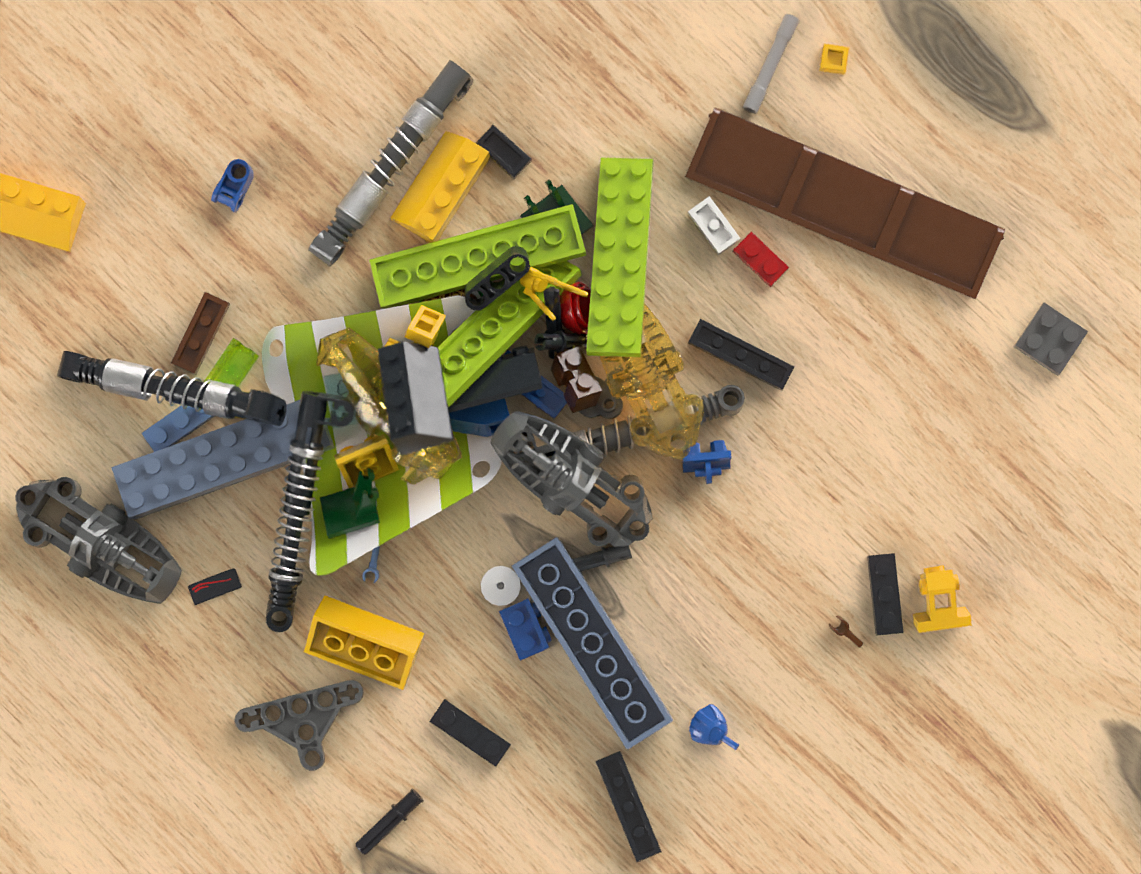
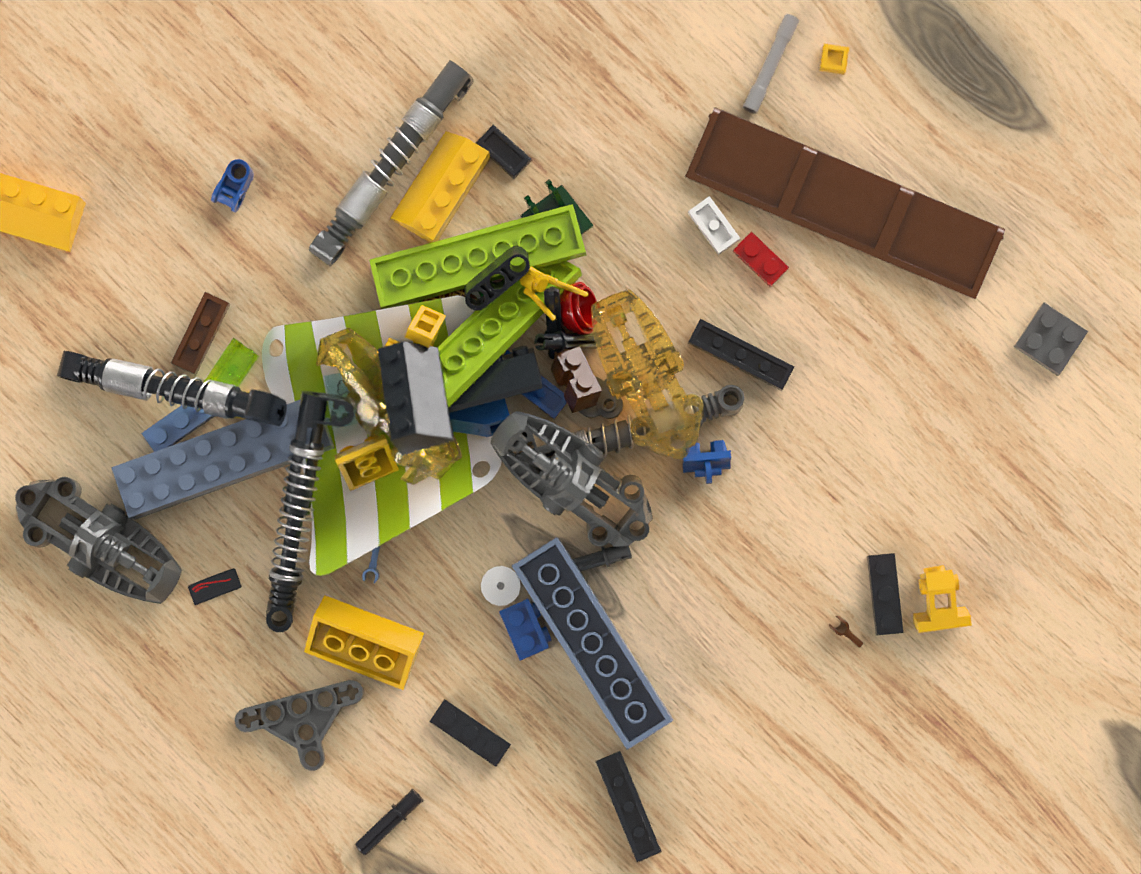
dark green plate [320,468,380,539] -> none
lime plate [586,158,654,357] -> none
blue piece [689,704,739,750] -> none

